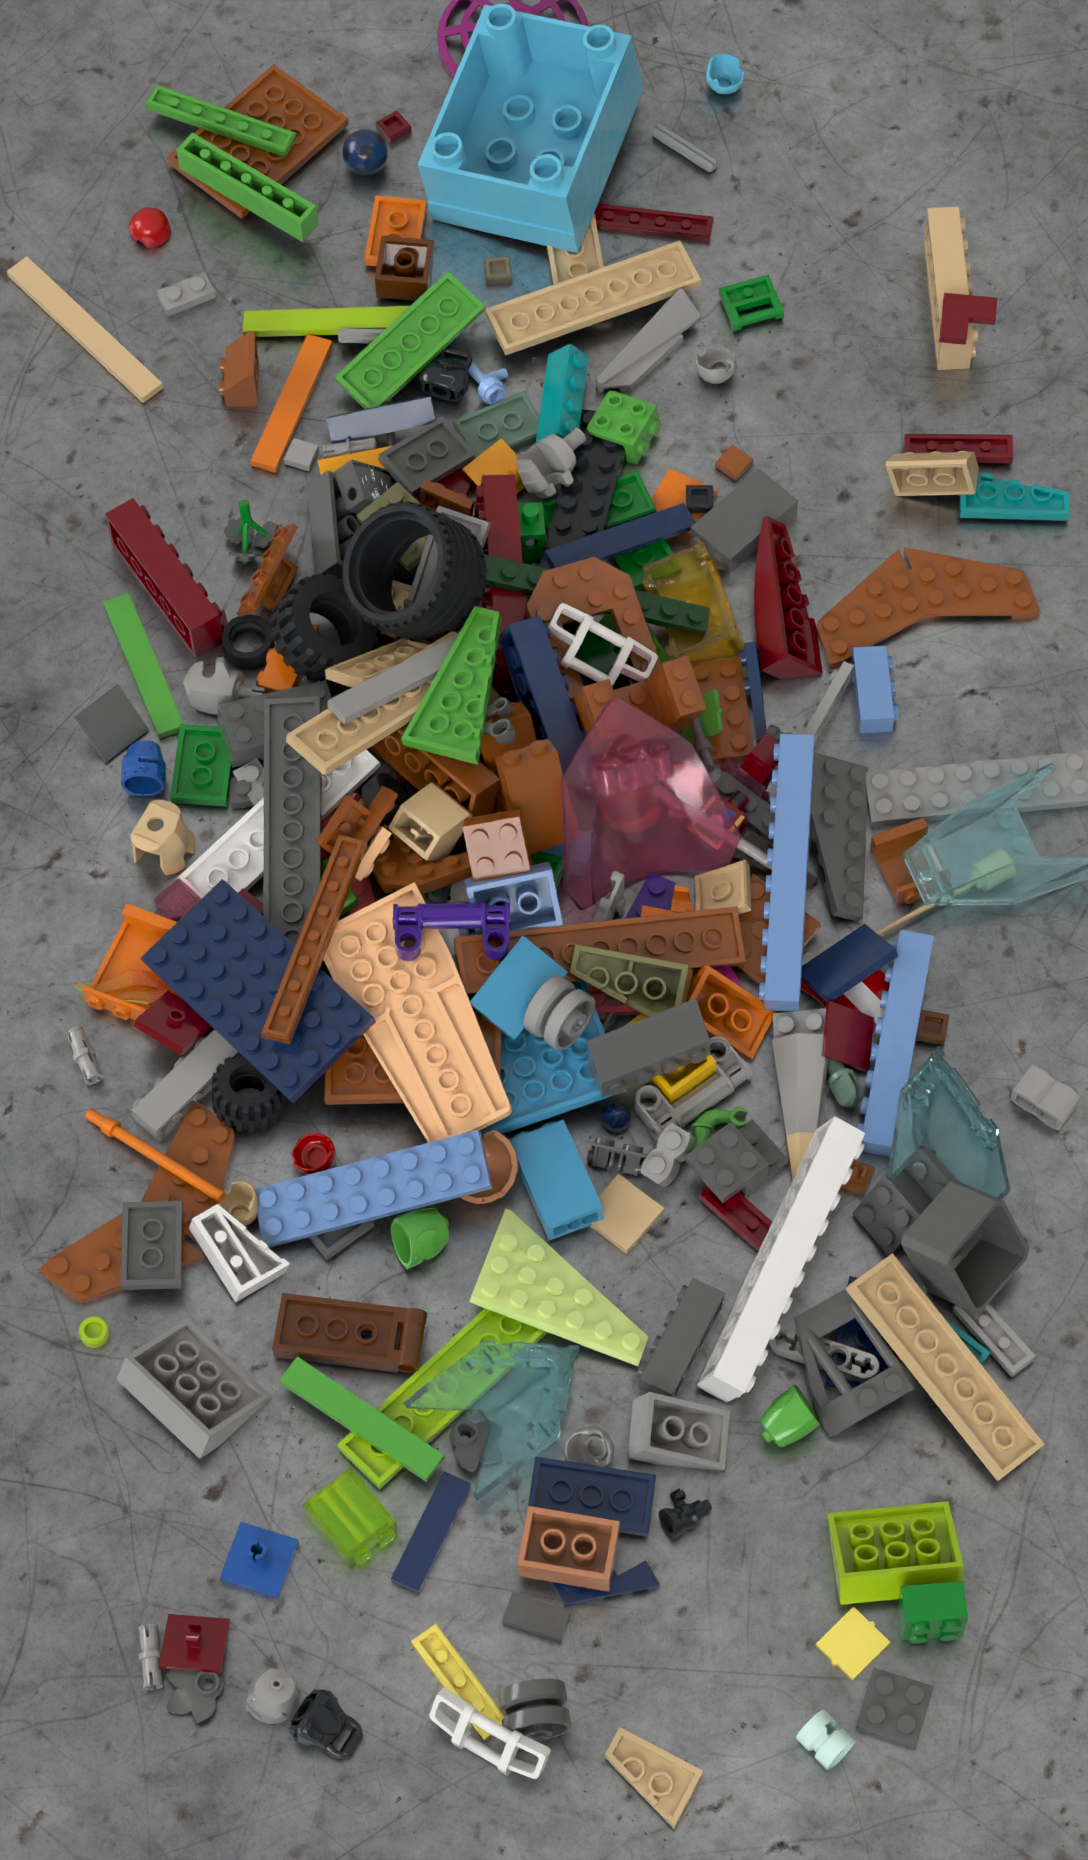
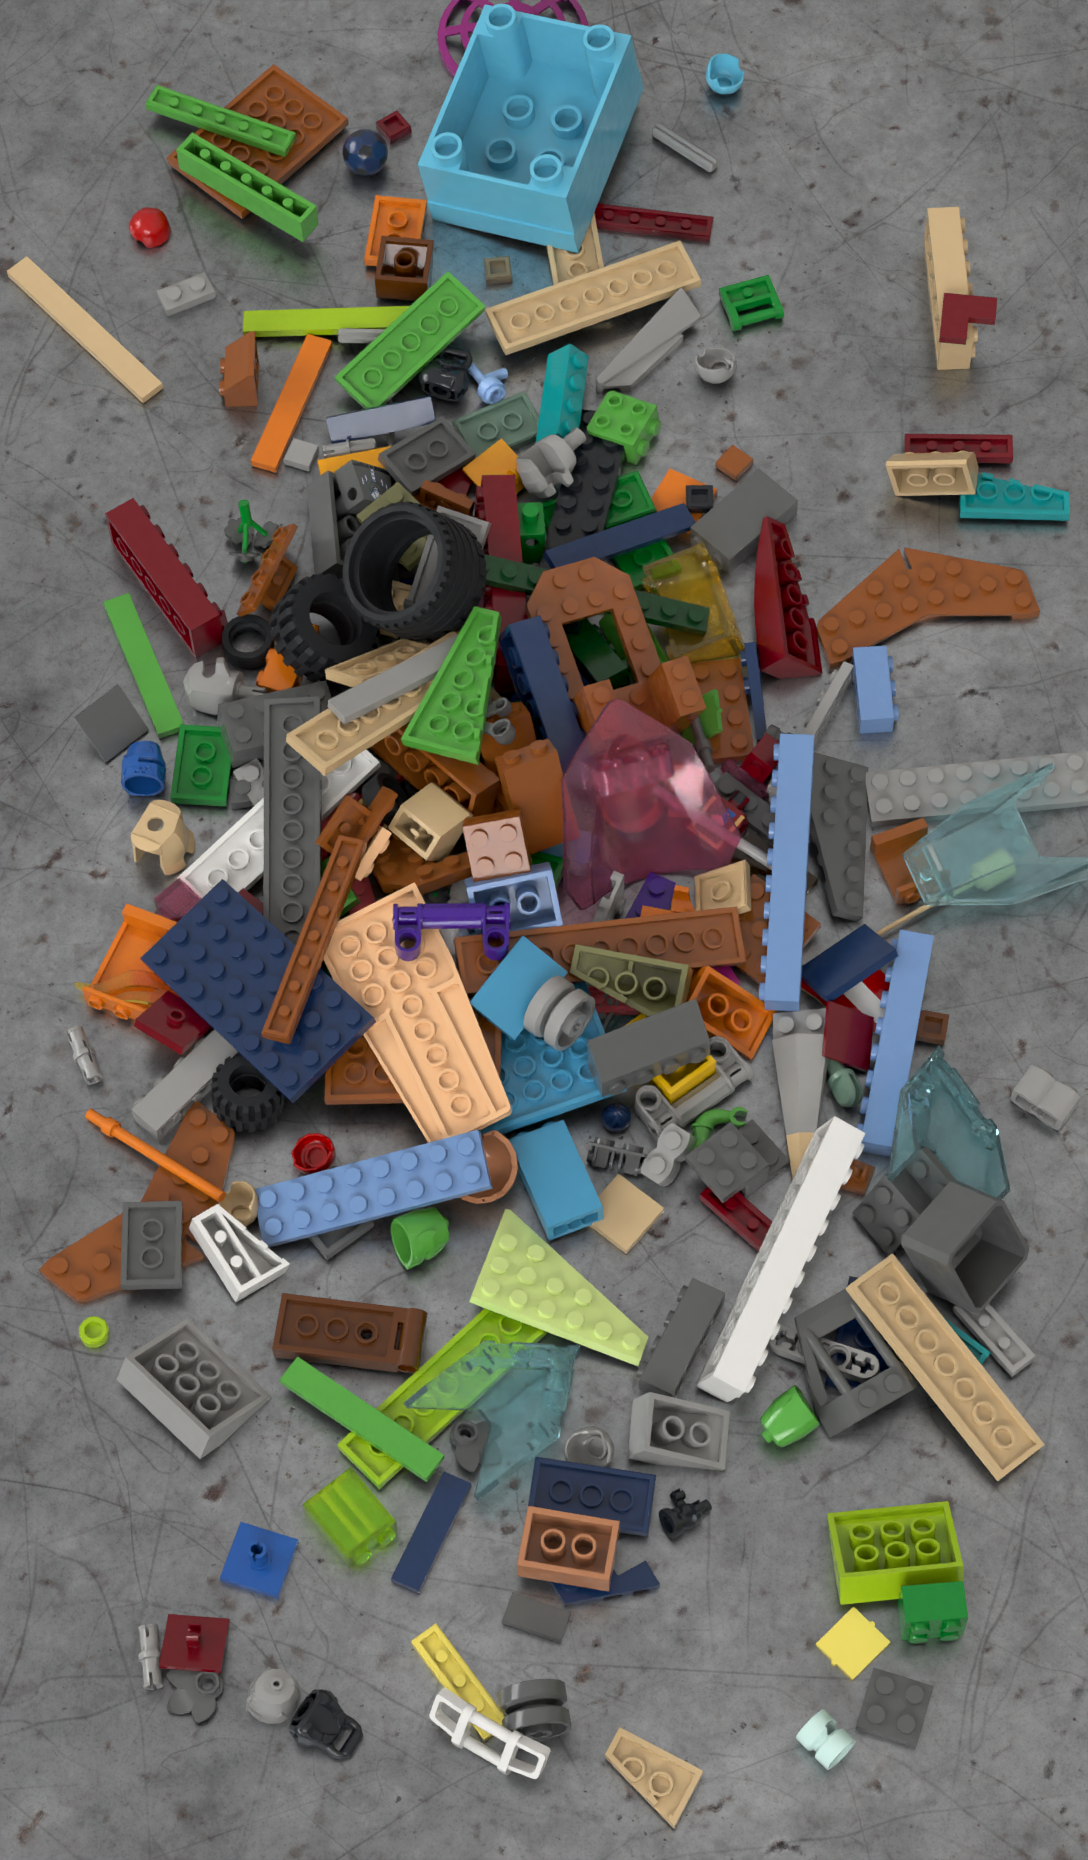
white bar [548,603,658,686] -> none

